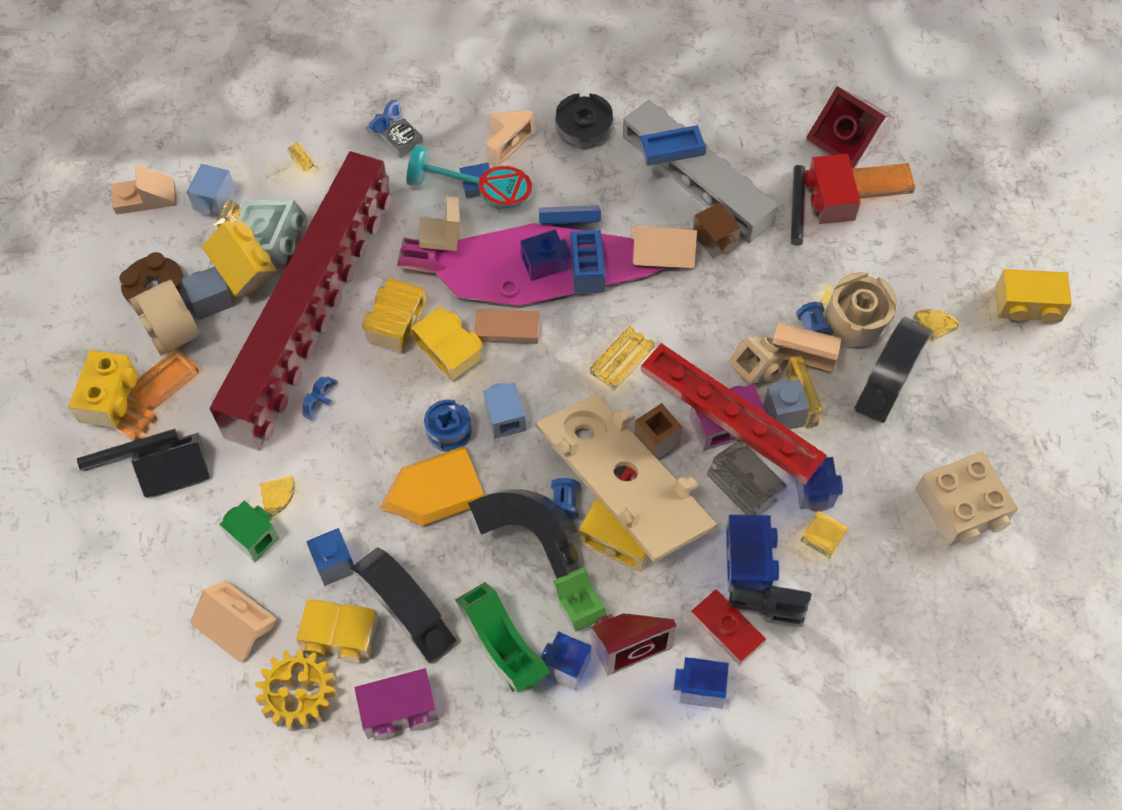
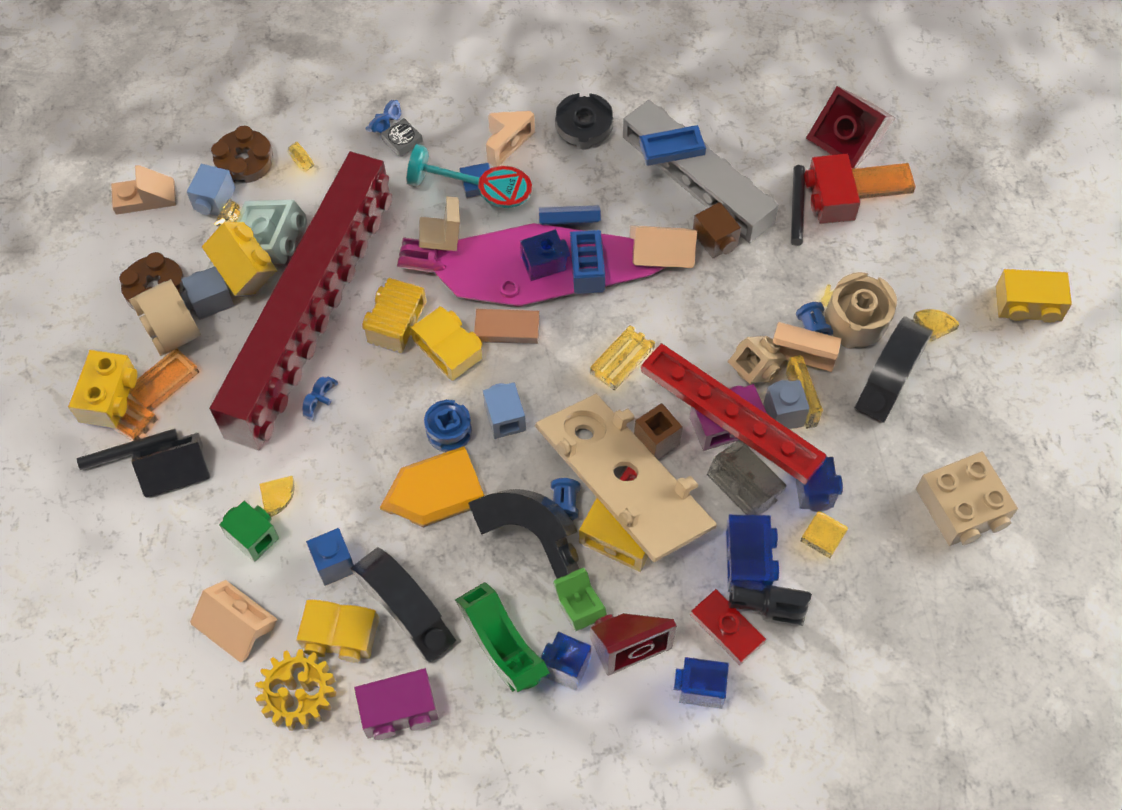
none -> reddish brown plate [211,125,273,183]

